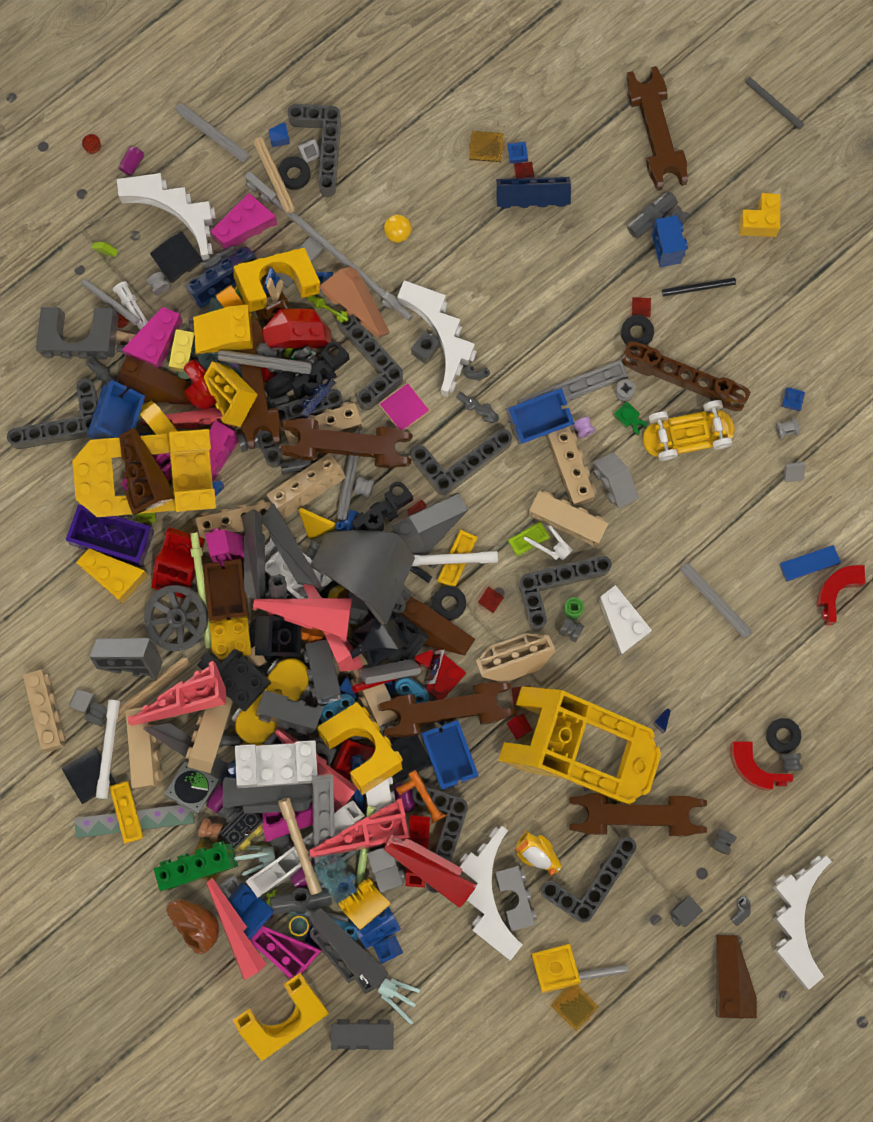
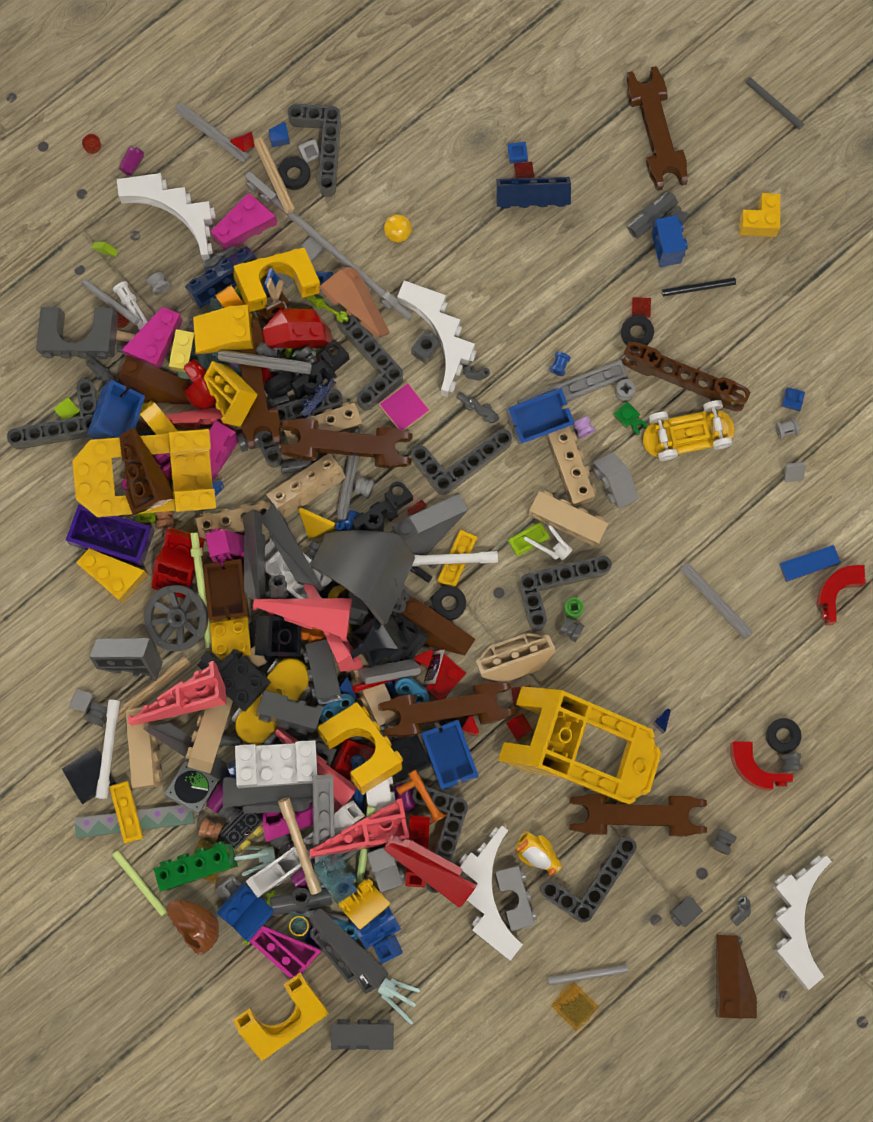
tan brick [23,669,66,752] -> none
black slope [150,232,203,283] -> none
coral wedge [206,878,266,980] -> none
clear yellow piece [469,131,504,163] -> none
clear red tile [478,587,504,614] -> none
yellow tile [531,944,581,994] -> none
white wedge [599,585,652,658] -> none
none -> lime tile [53,397,80,419]
none -> yellowish green bar [112,850,167,917]
none -> nougat wheel [155,511,175,530]
none -> red slope [230,131,255,152]
none -> red slope [462,715,479,737]
none -> blue bush [549,352,571,376]

